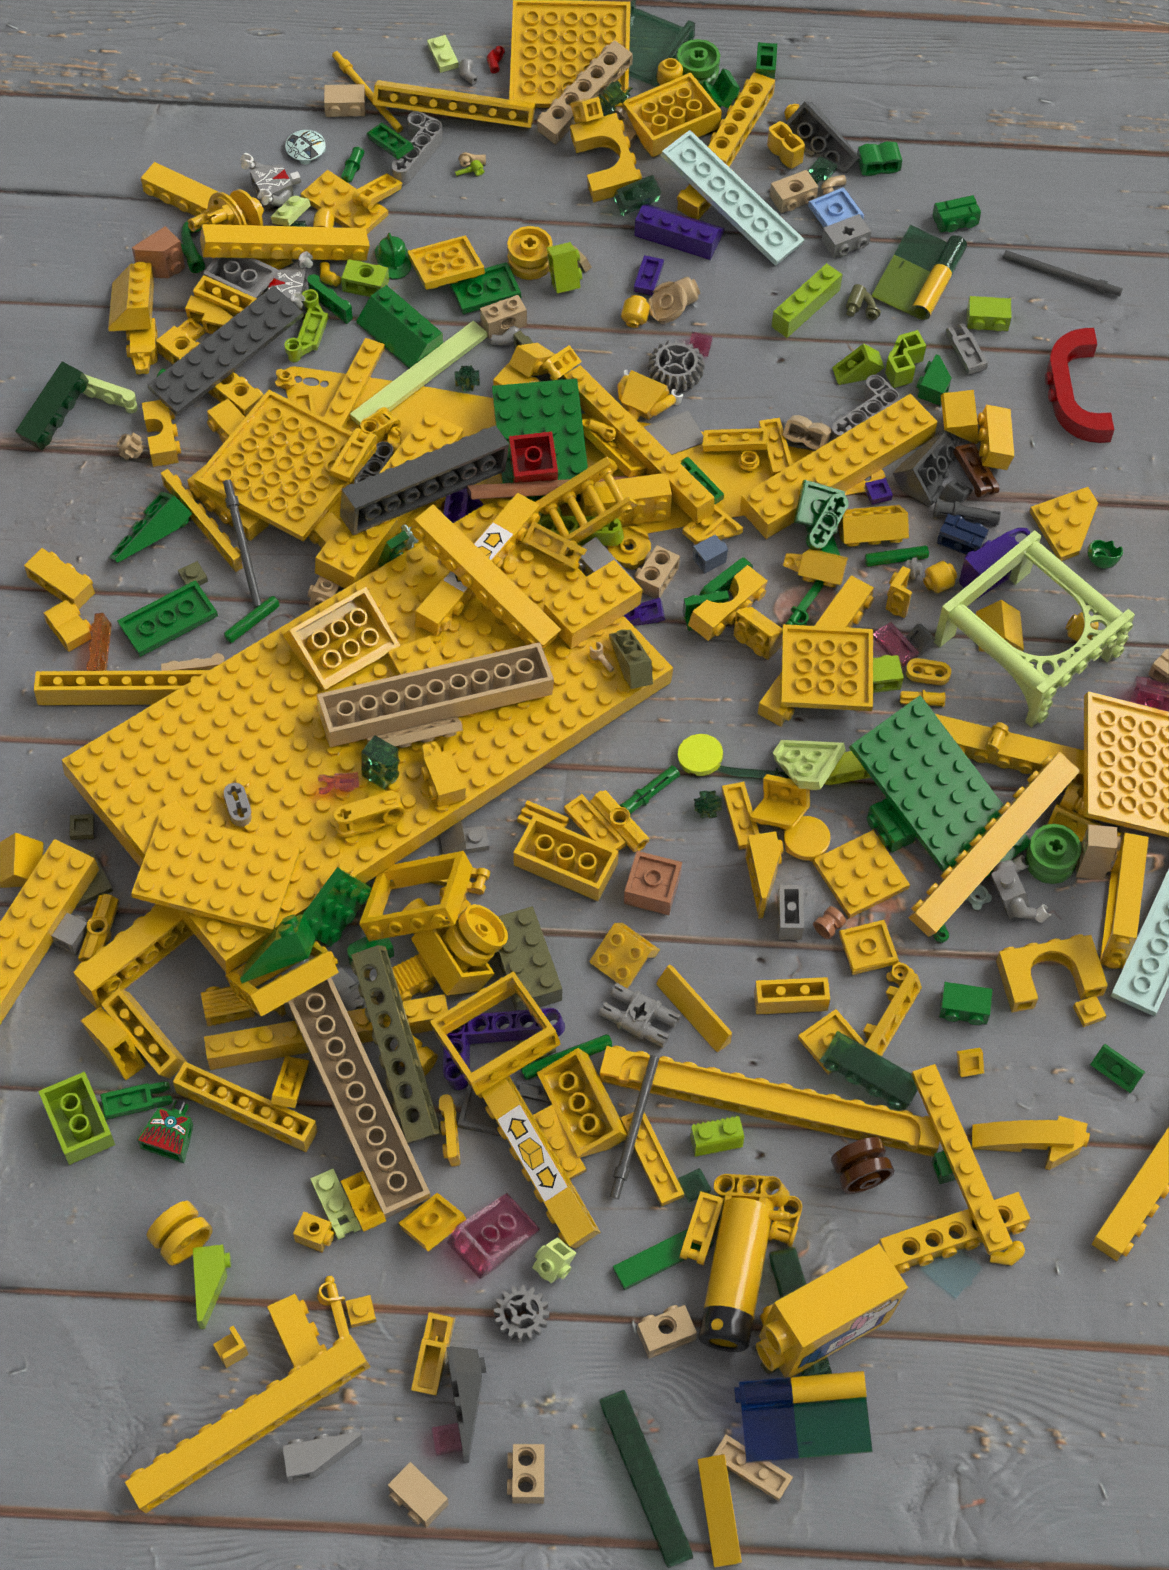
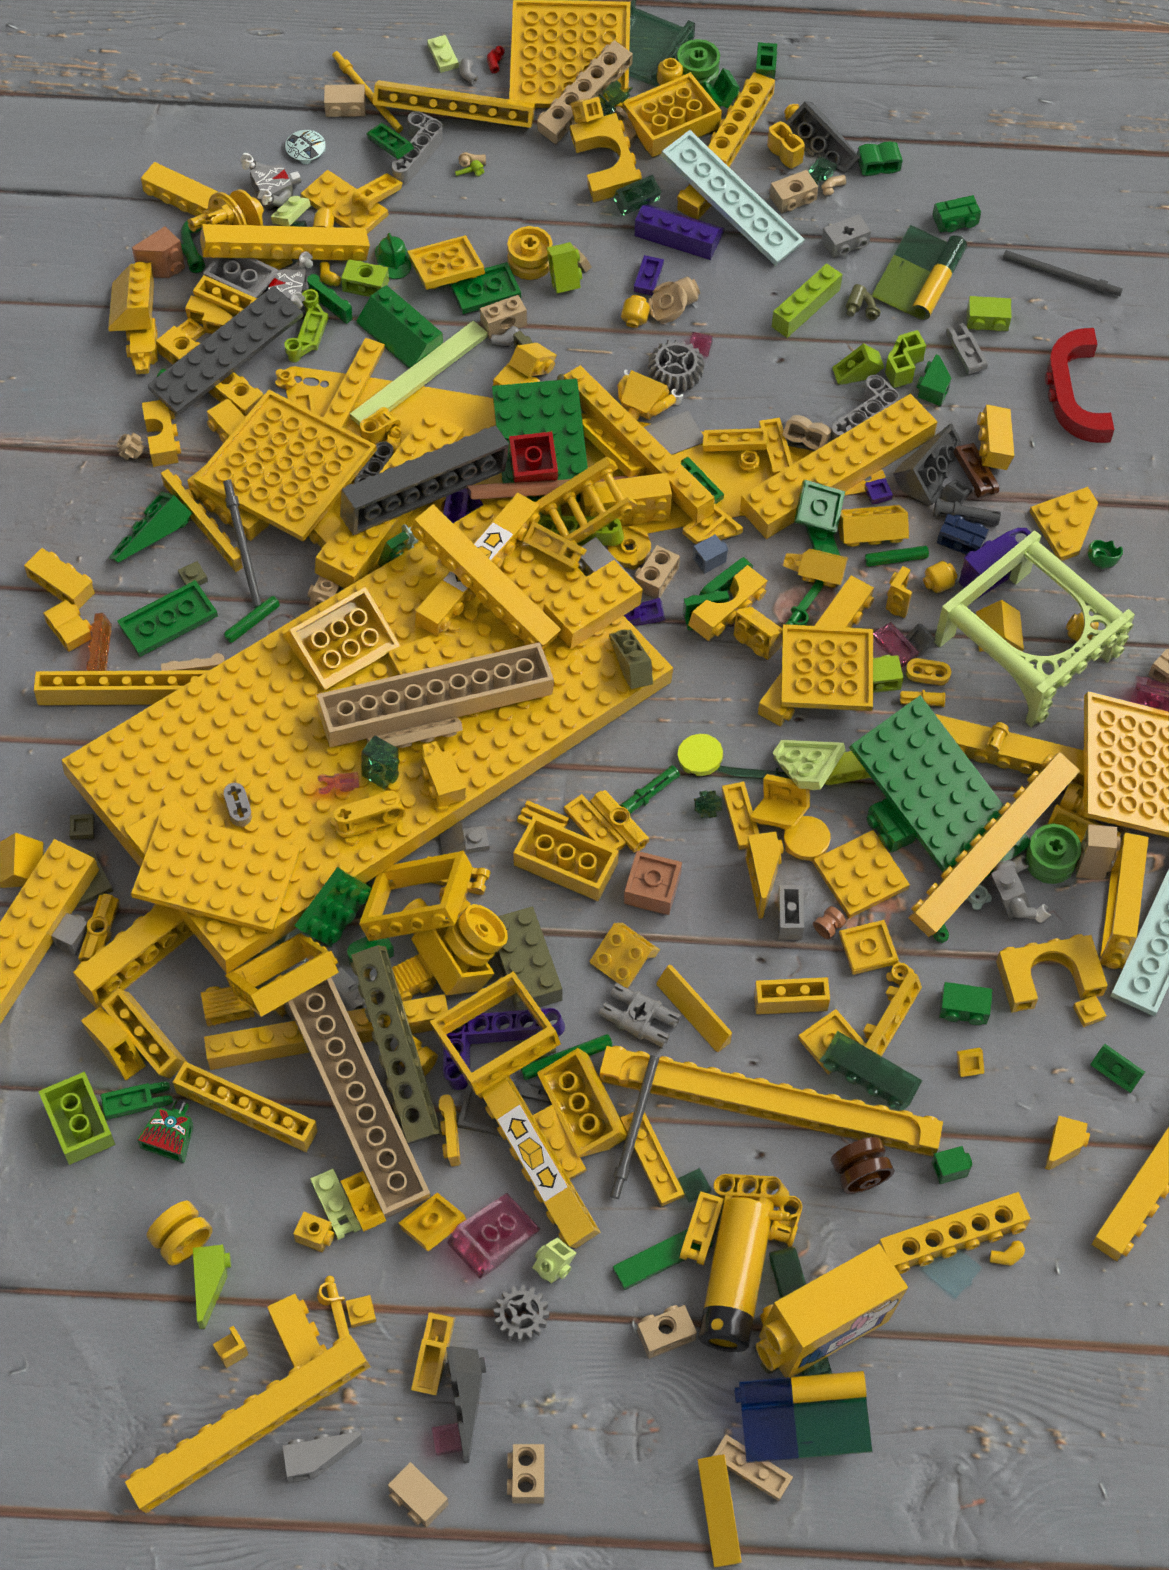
dark green brick [15,361,89,451] -> none
yellowish green plate [83,374,138,413] -> none
green slope [240,914,316,983] -> none
yellow plate [271,1056,309,1108] -> none
yellow plate [330,428,377,483] -> none
green axle [341,147,365,183] -> none
clear green gear [454,365,480,392] -> none
yellow plate [541,345,582,381] -> none
yellow arm [588,419,616,441] -> none
tan hand [589,642,614,672] -> none
clear green beam [599,1389,693,1568] -> none
lime brick [690,1115,745,1157] -> none
green beam [806,493,849,550] -> none
light blue plate [808,187,864,228] -> none
light grey plate [906,558,922,580] -> none
yellow plate [911,1064,1013,1255] -> none
yellow slope [941,390,979,444] -> none
yellow slope [972,1120,1074,1152] -> none

